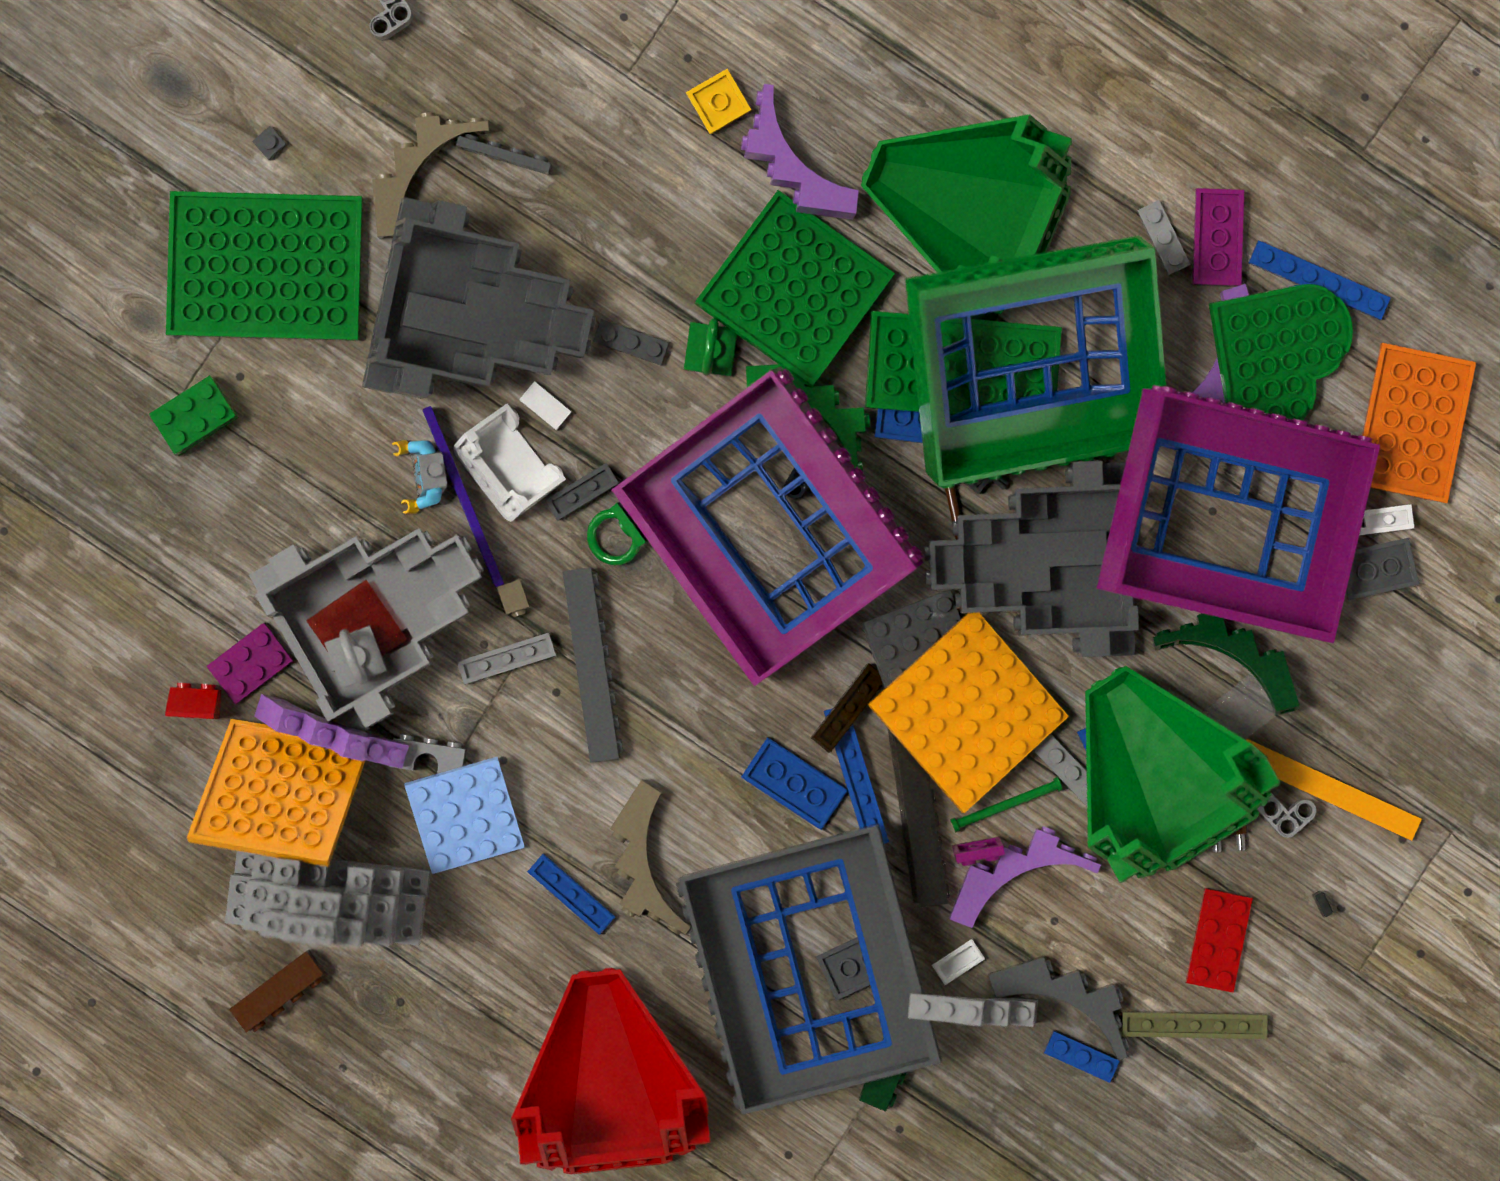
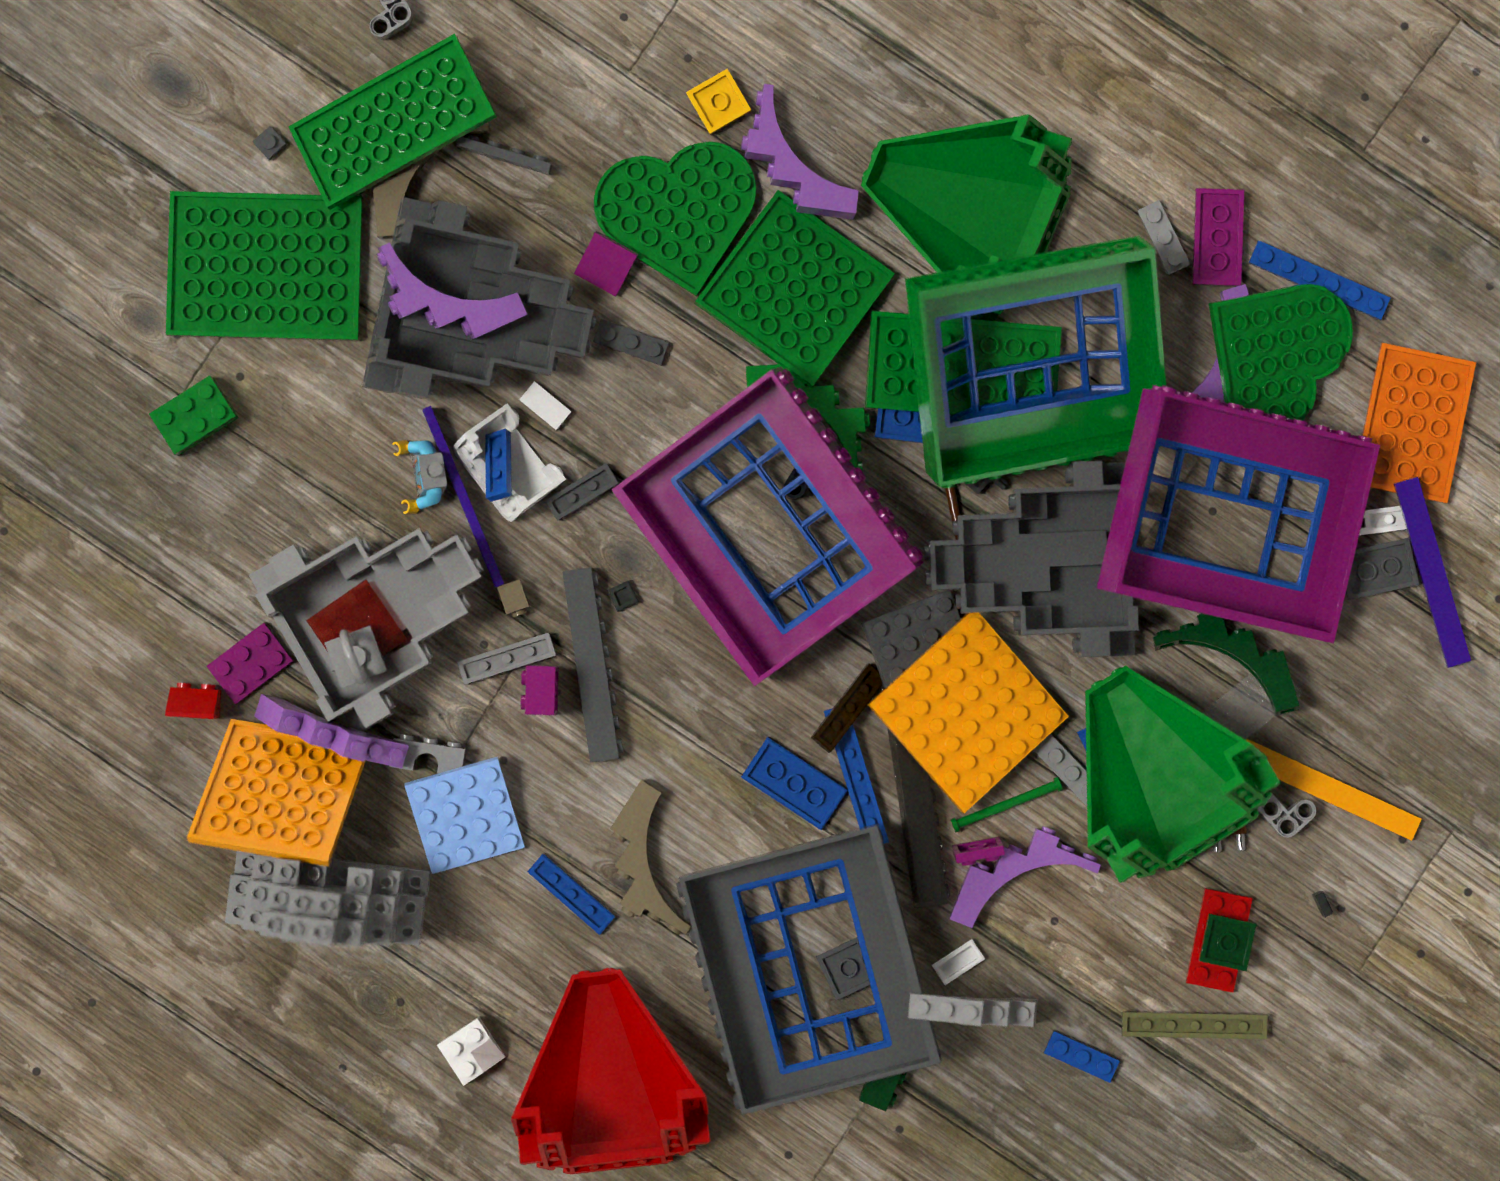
reddish brown brick [229,950,326,1032] -> none
green tile [587,502,649,565] -> none
green tile [684,318,737,377] -> none
dark grey arch [988,956,1130,1060] -> none
none -> green plate [288,33,497,210]
none -> medium lavender arch [377,243,527,339]
none -> white slope [437,1017,506,1086]
none -> blue plate [485,428,512,502]
none -> magenta brick [521,666,559,715]
none -> magenta tile [574,231,638,297]
none -> green plate [594,142,756,297]
none -> pearl dark grey tile [607,580,639,612]
none -> dark green plate [1198,913,1257,972]
none -> dark purple tile [1393,476,1471,668]

